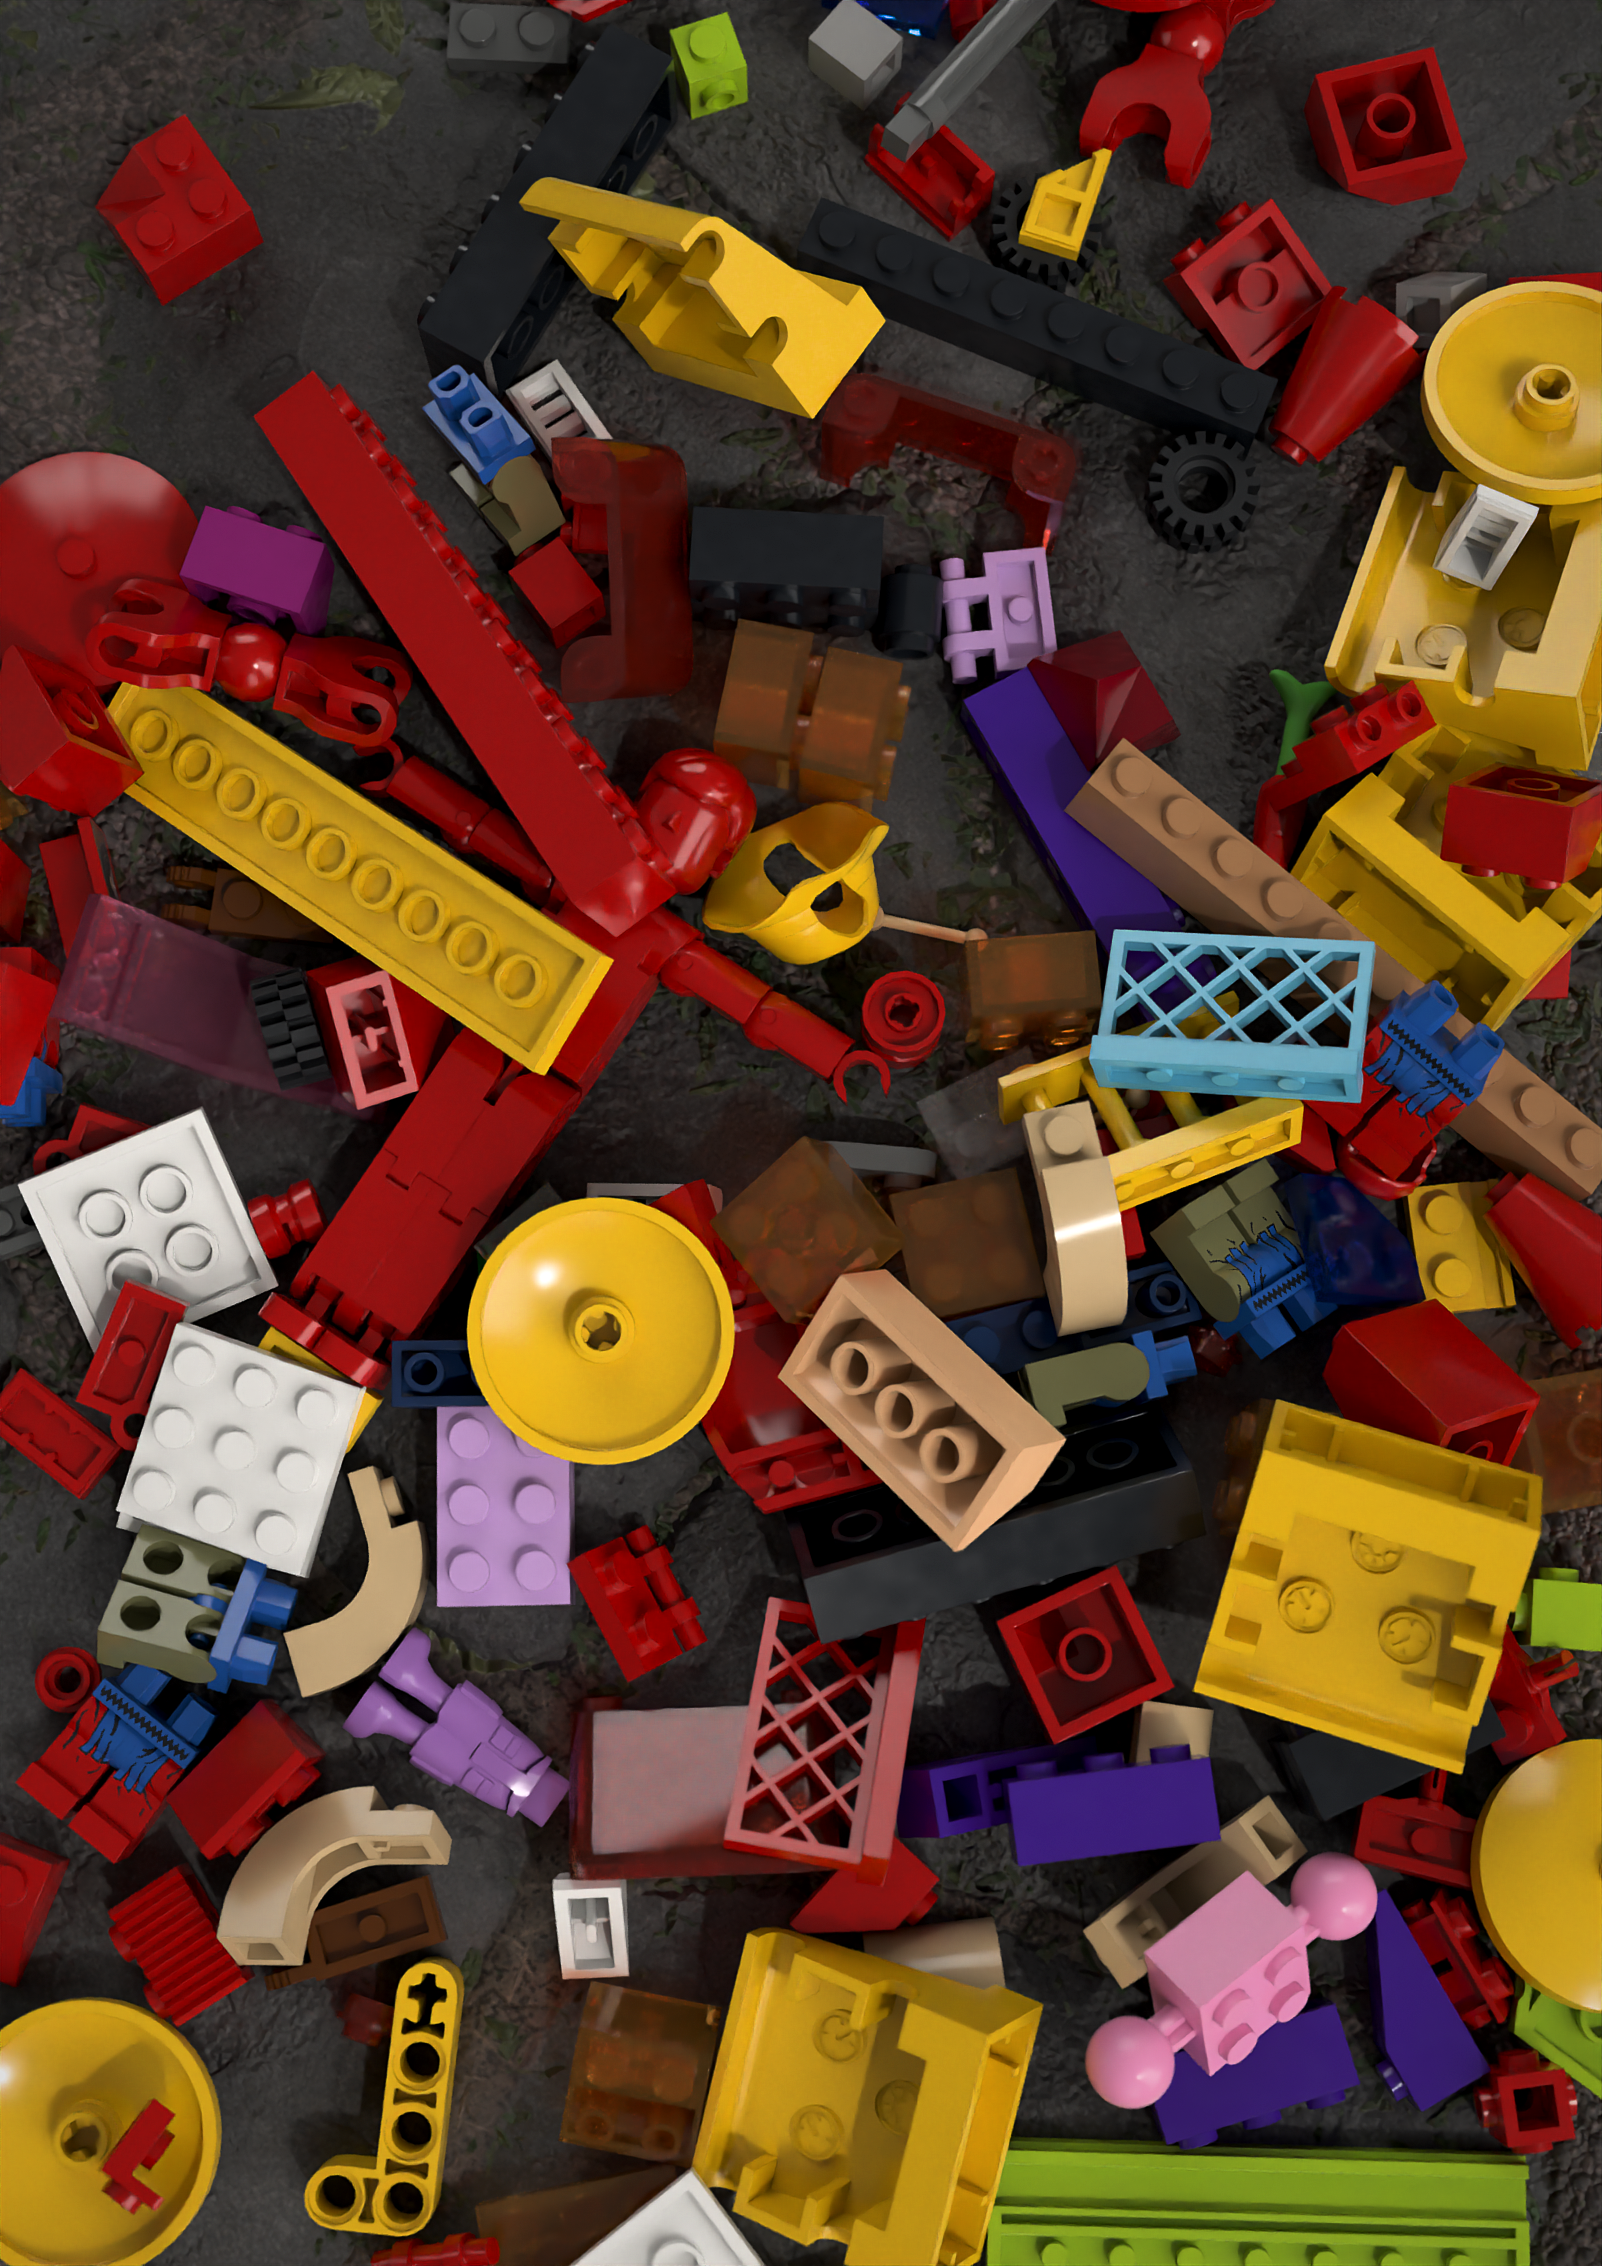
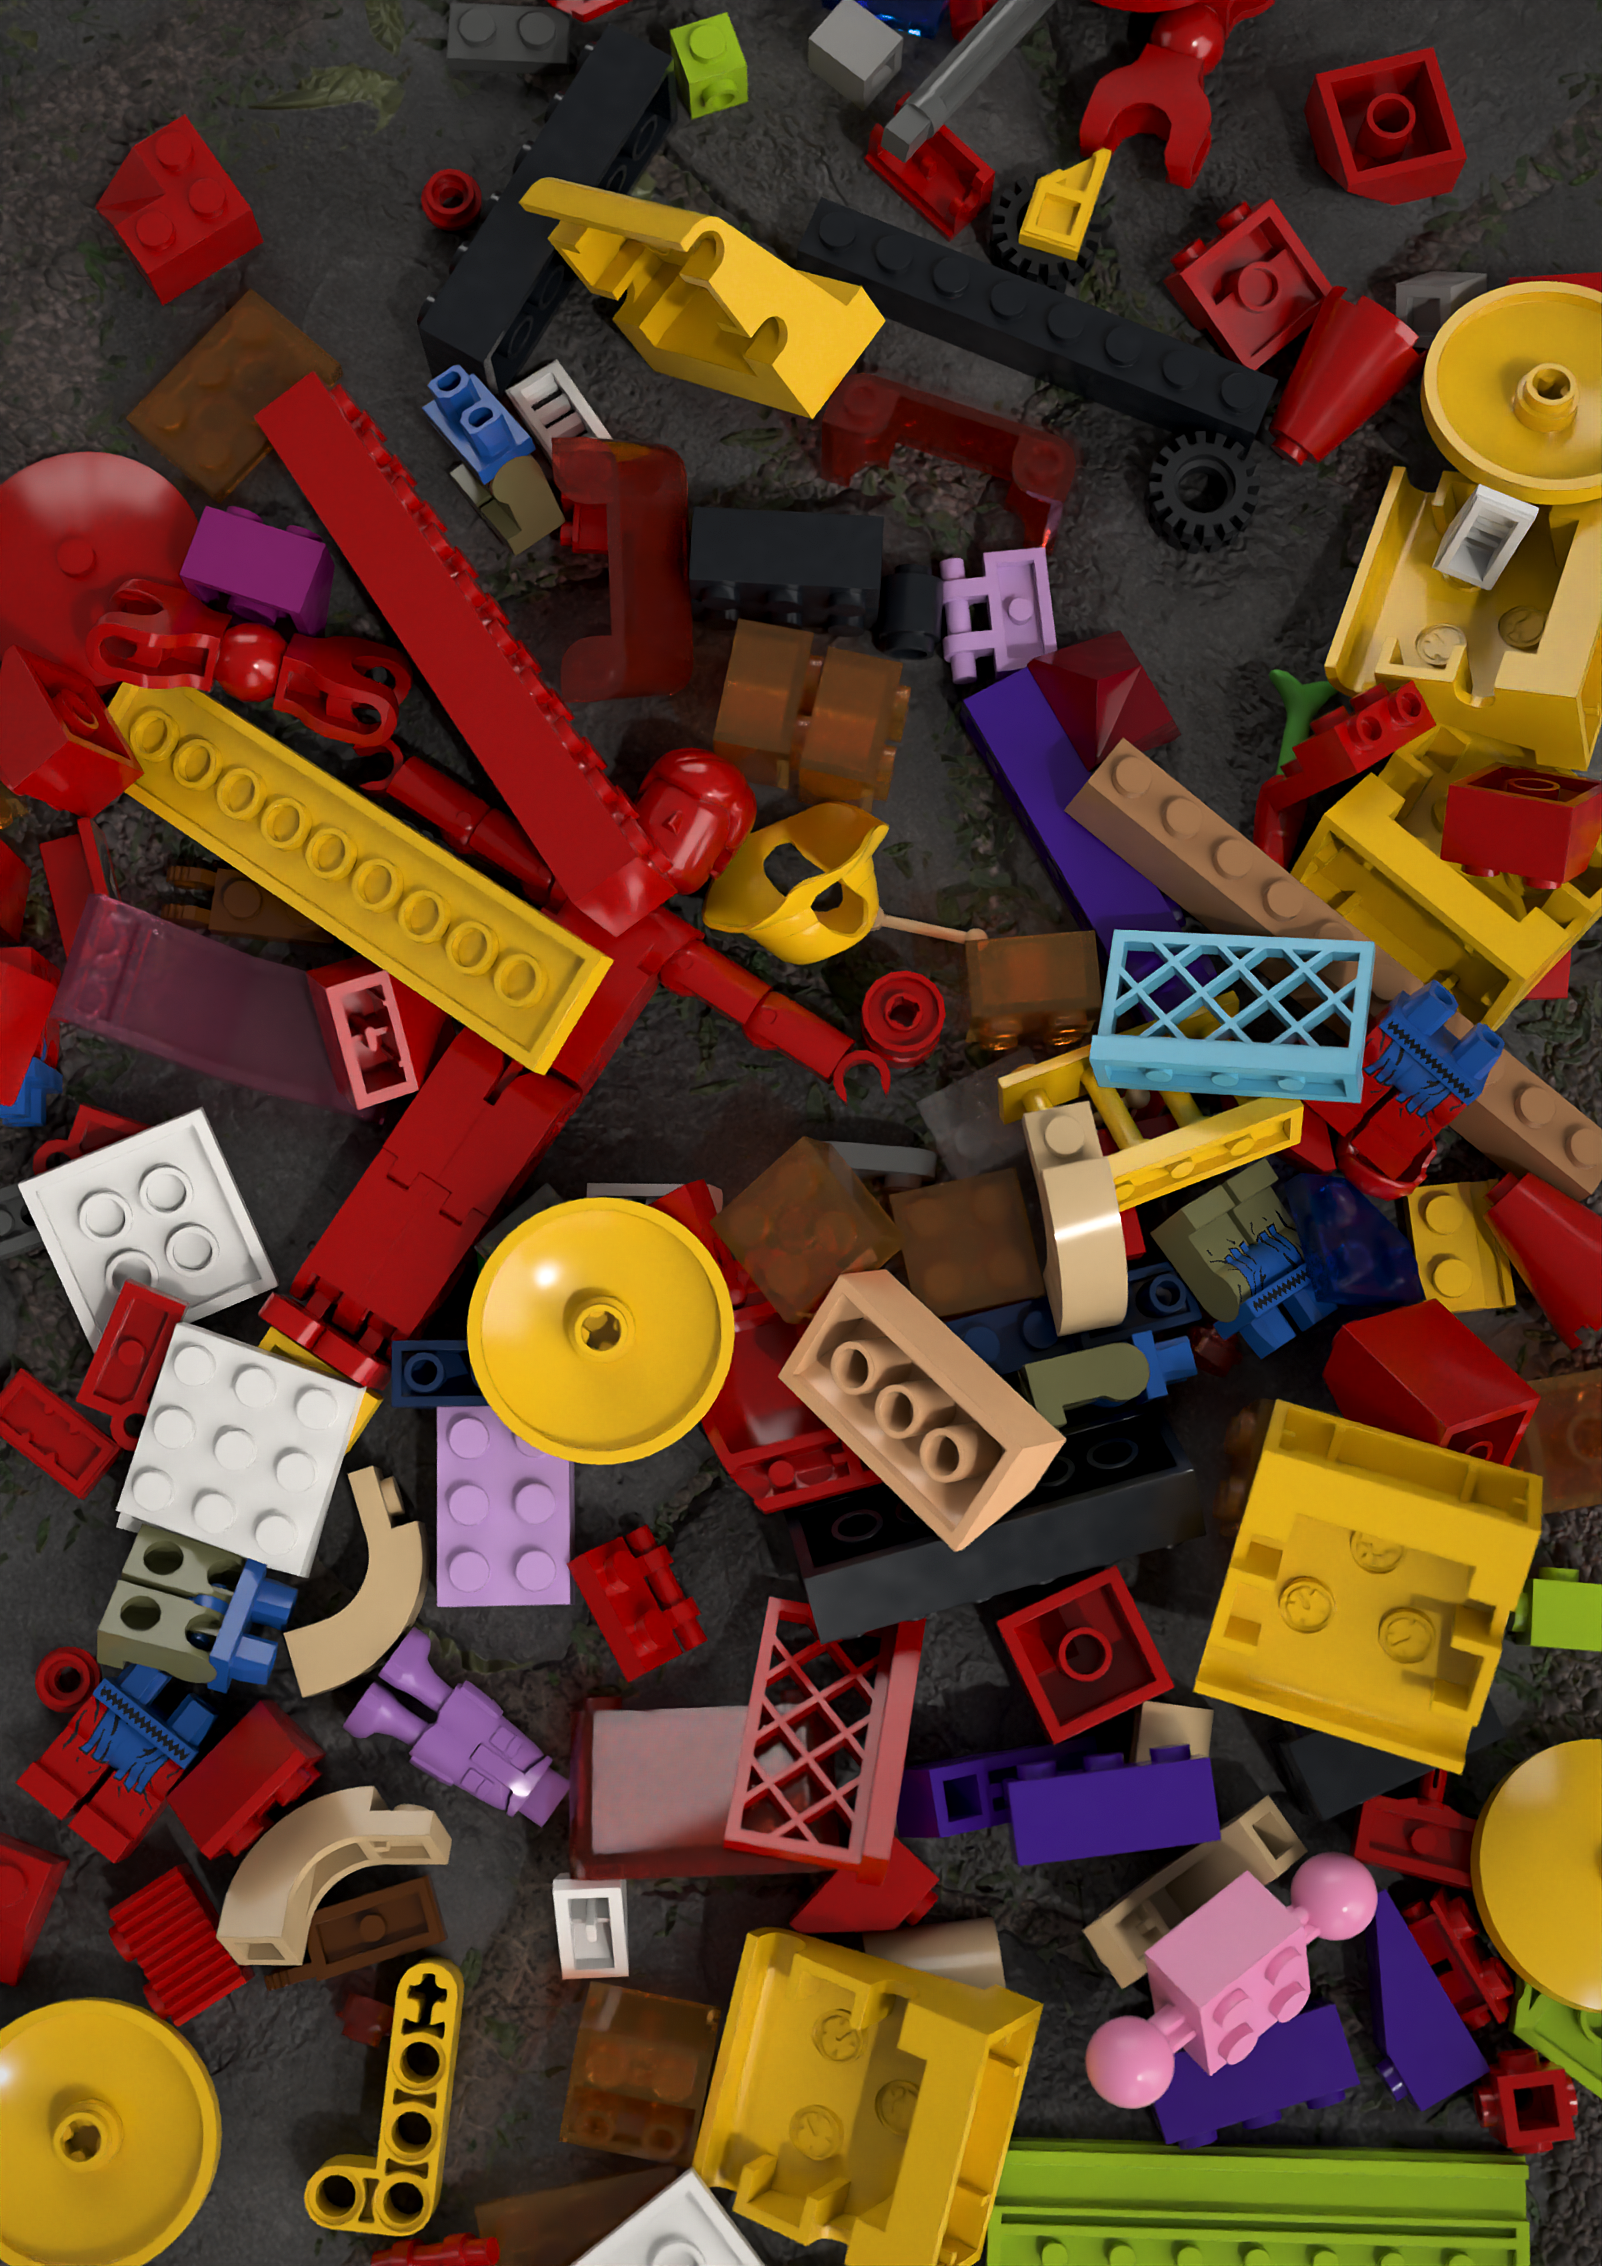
red bracket [97,2098,176,2215] -> none
red wheel [247,1178,329,1260] -> none
black tyre [250,966,332,1091] -> none
red brick [508,537,606,650] -> none
red plate [1488,1623,1579,1766] -> none
none -> clear orange plate [126,288,344,504]
none -> red plate [421,169,483,231]

